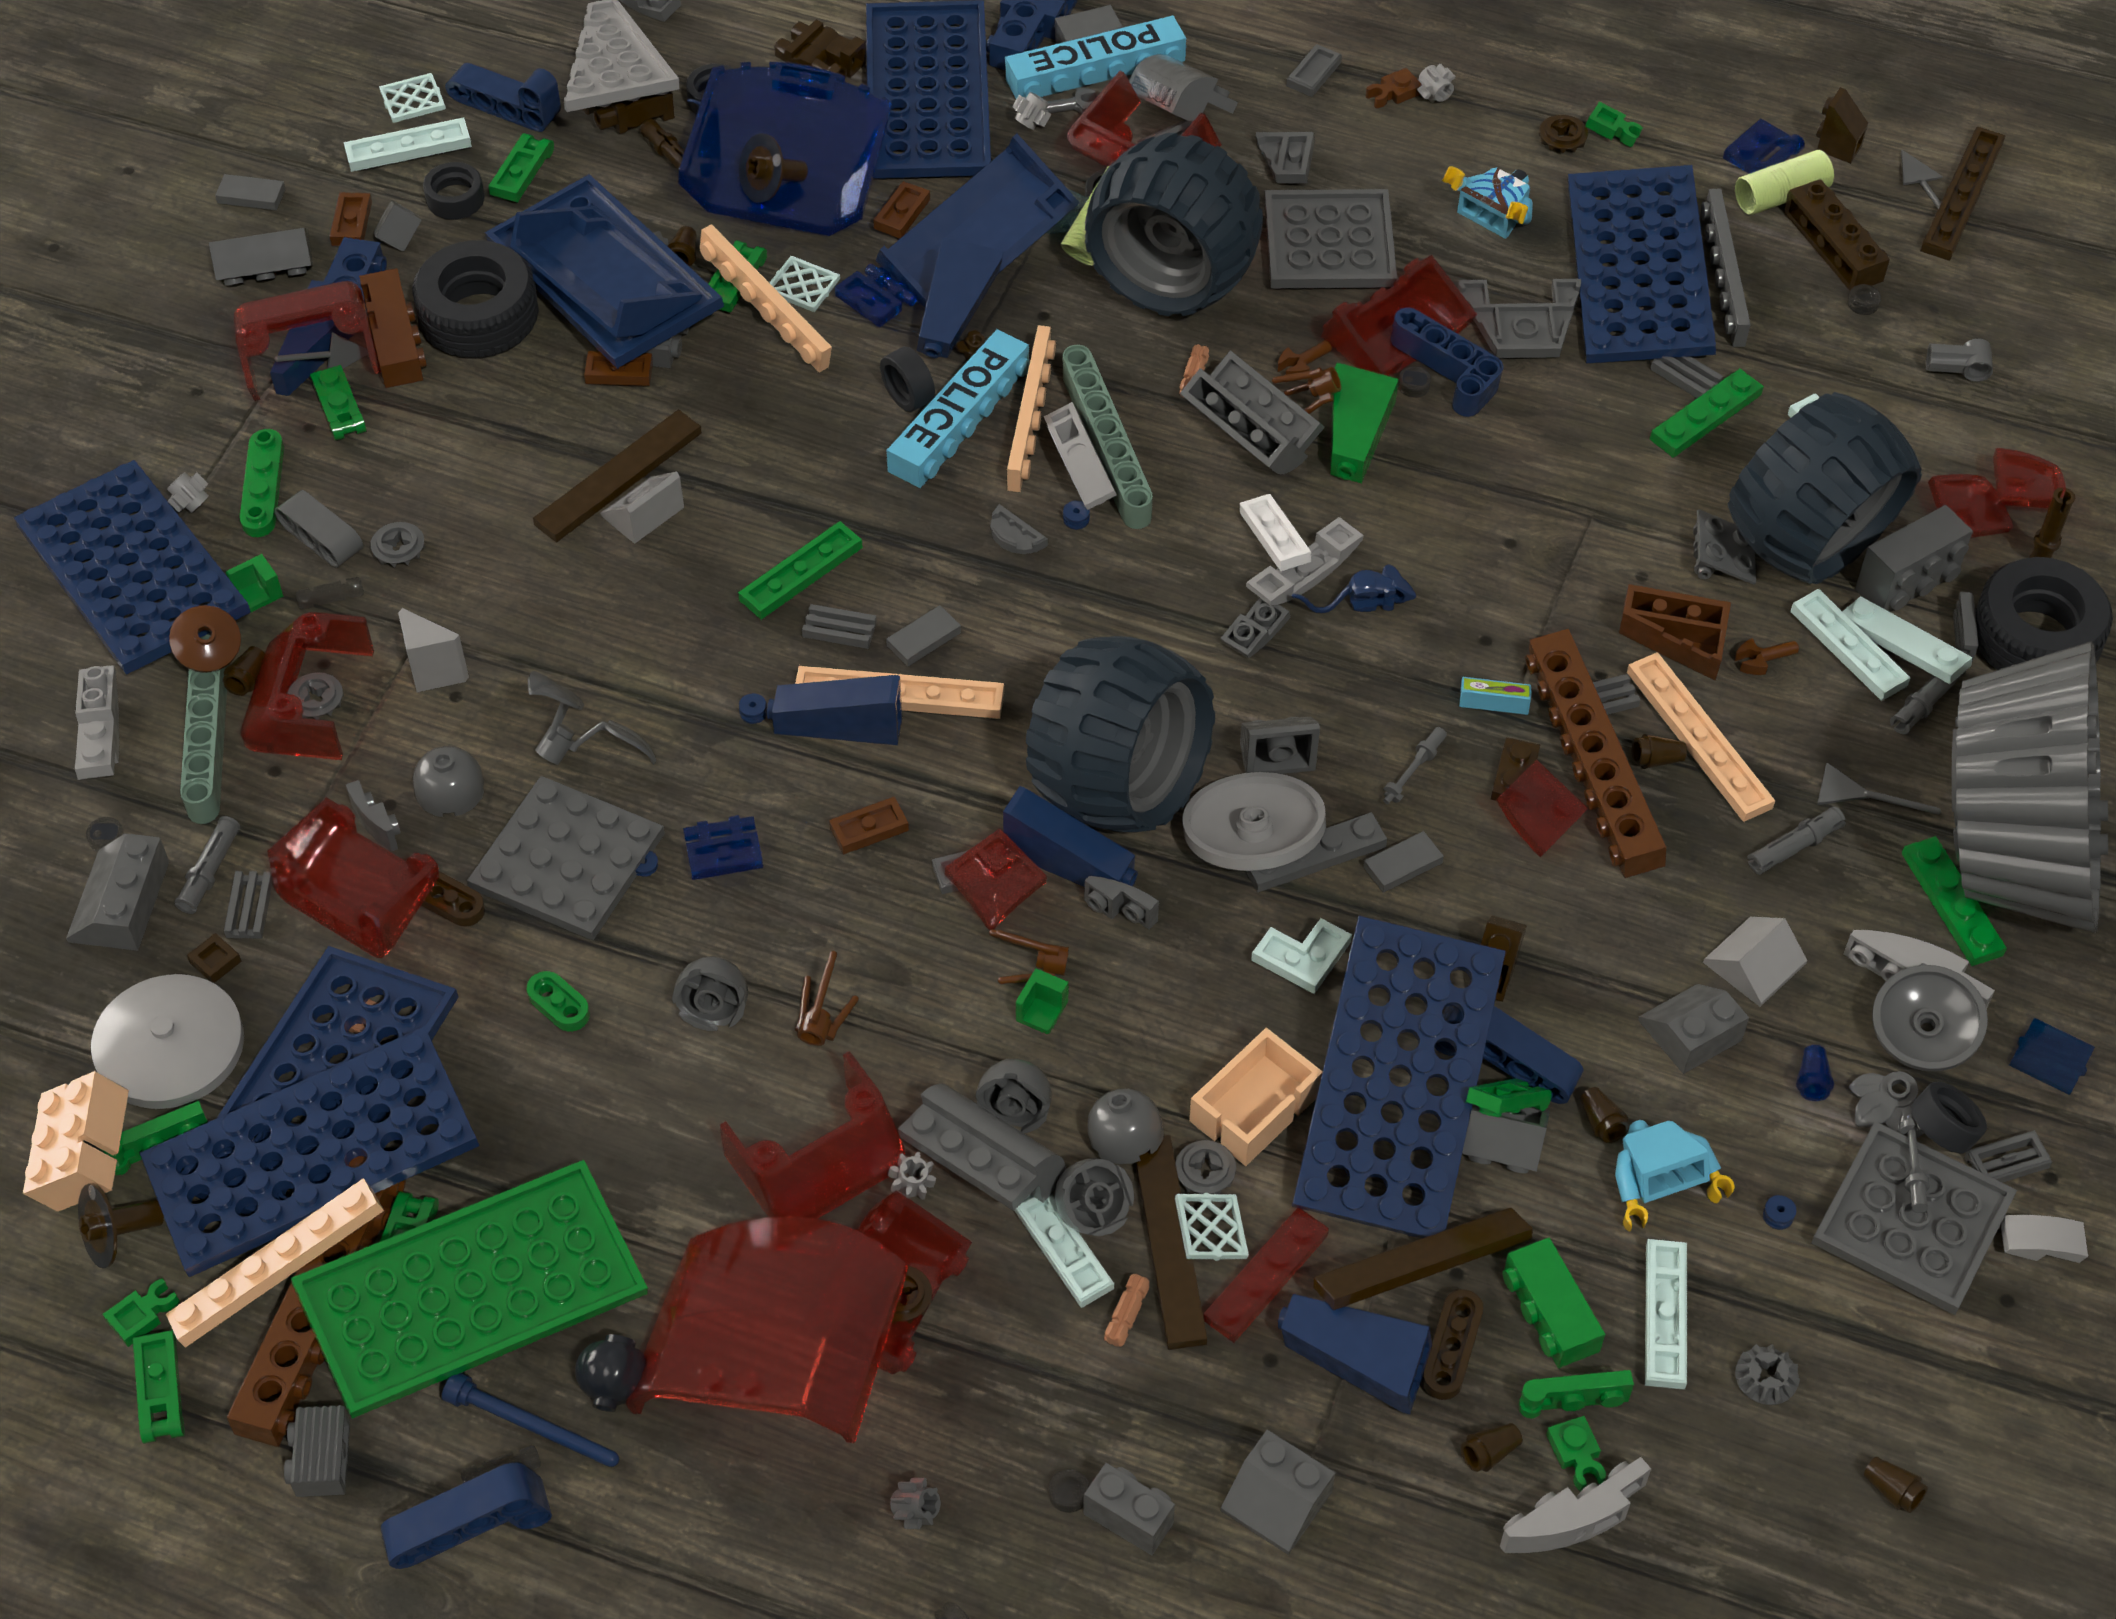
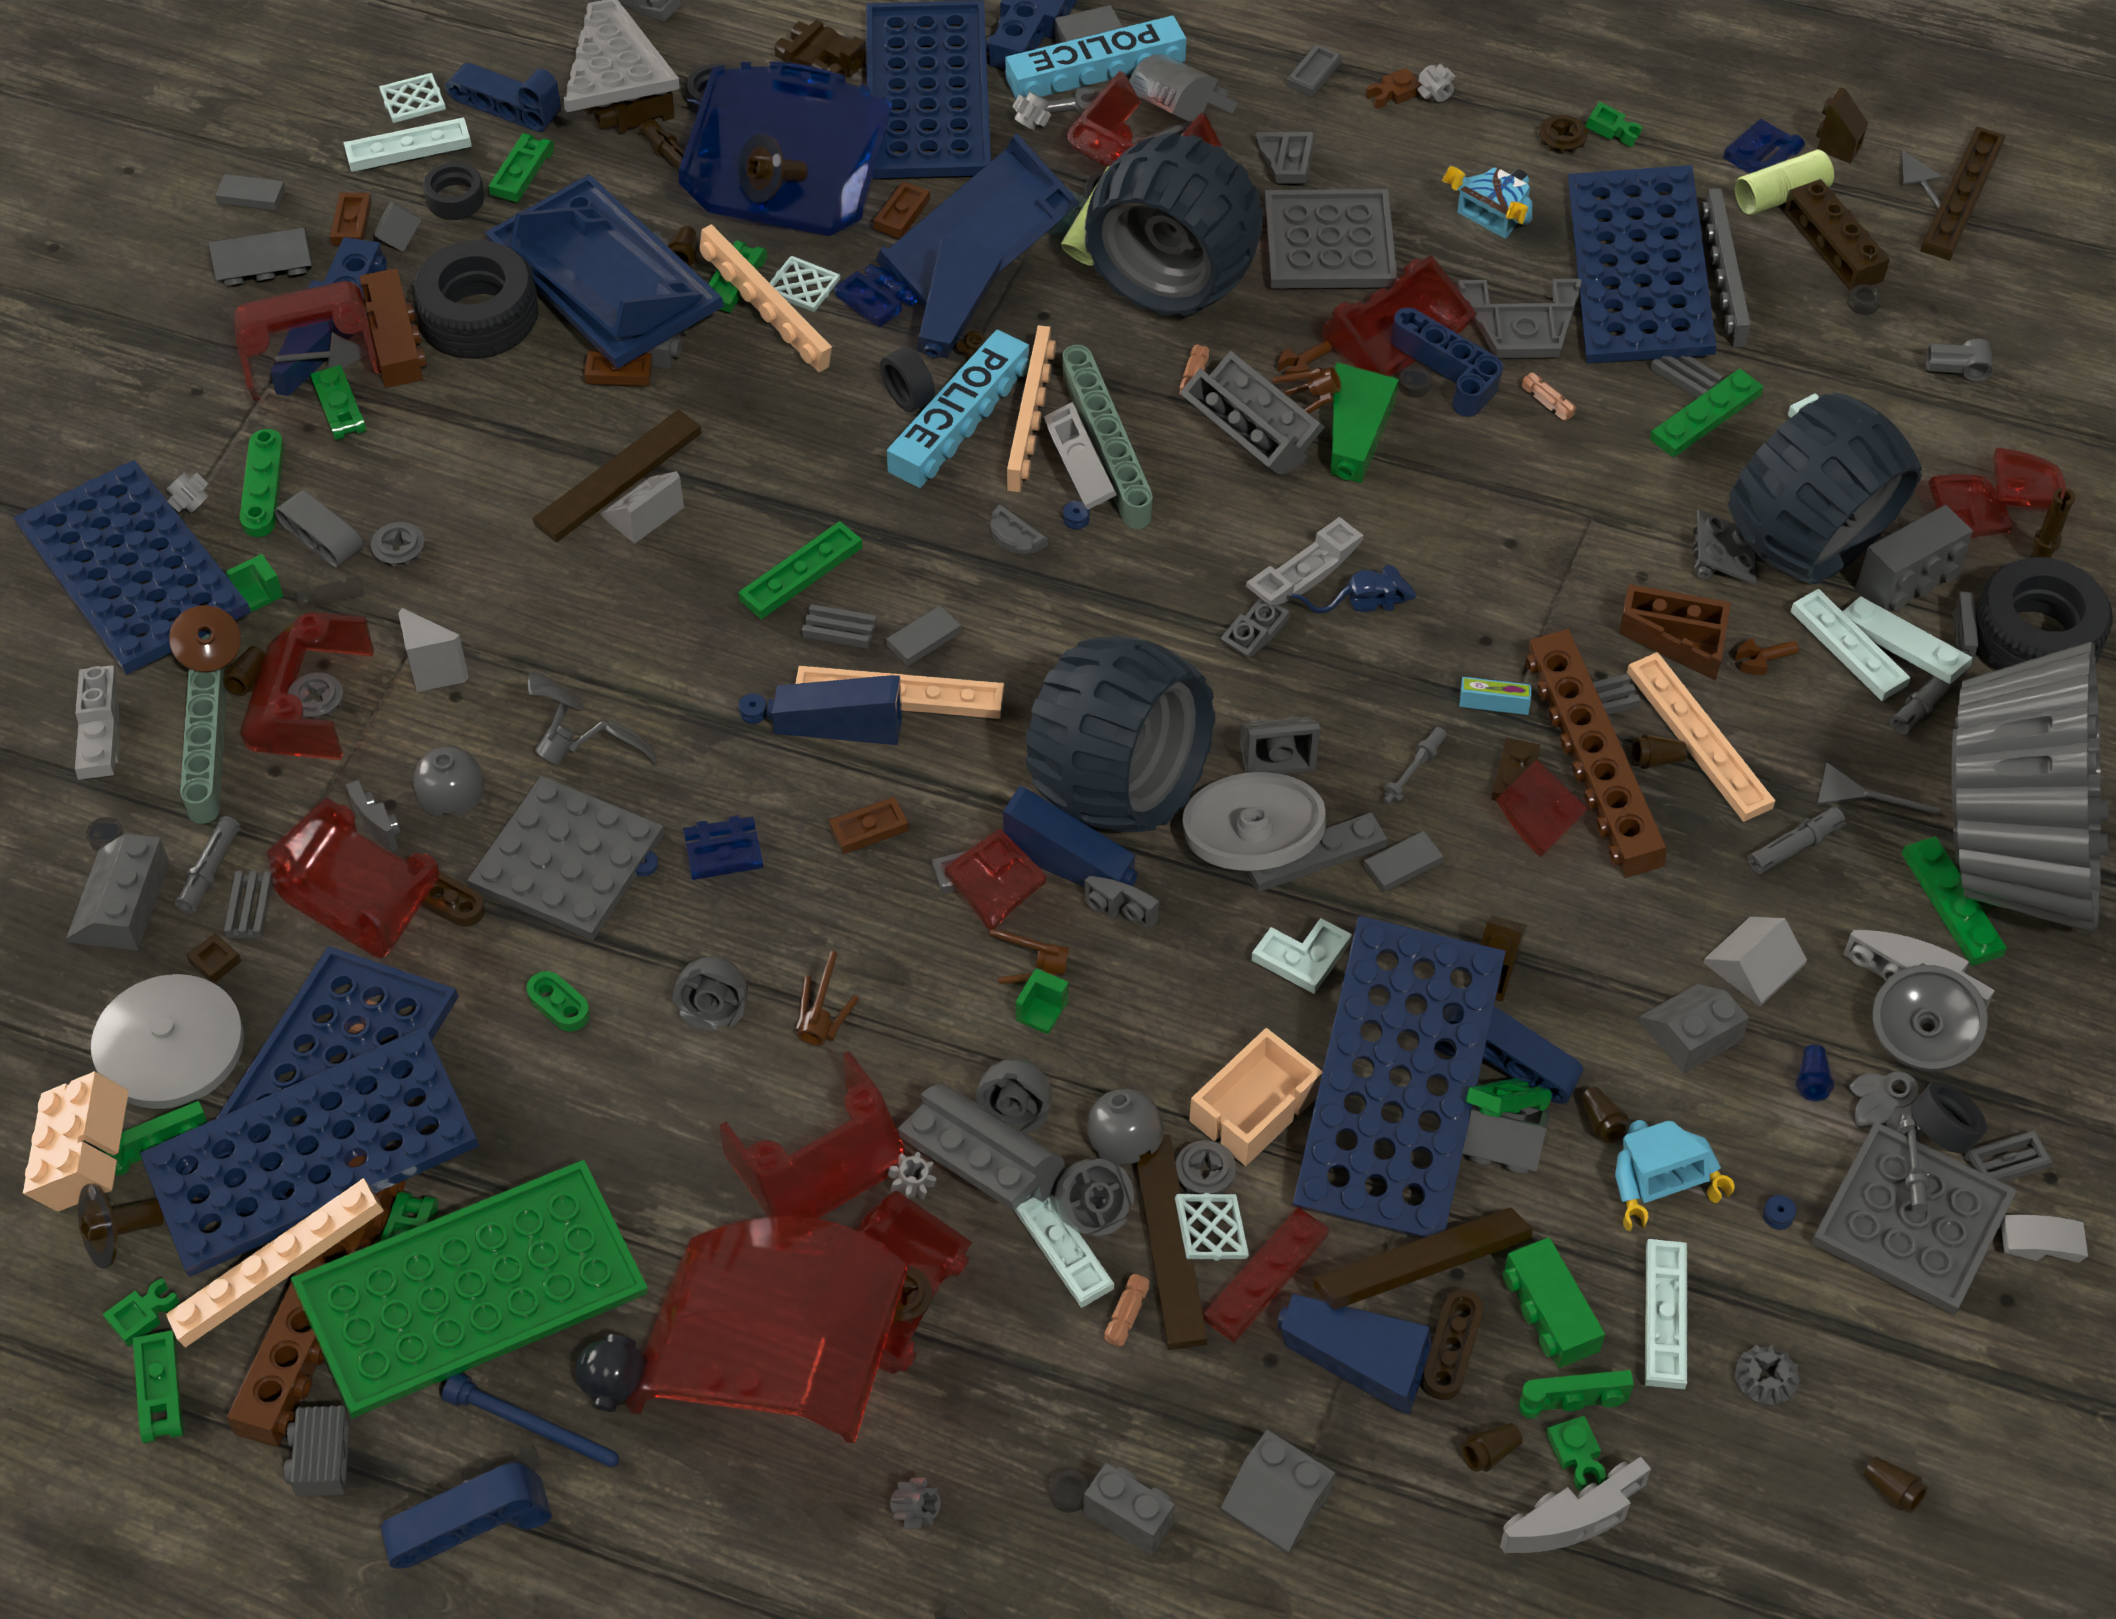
white plate [1240,494,1311,571] -> none
clear blue piece [2009,1018,2095,1095] -> none
none -> nougat axle [1522,372,1576,421]

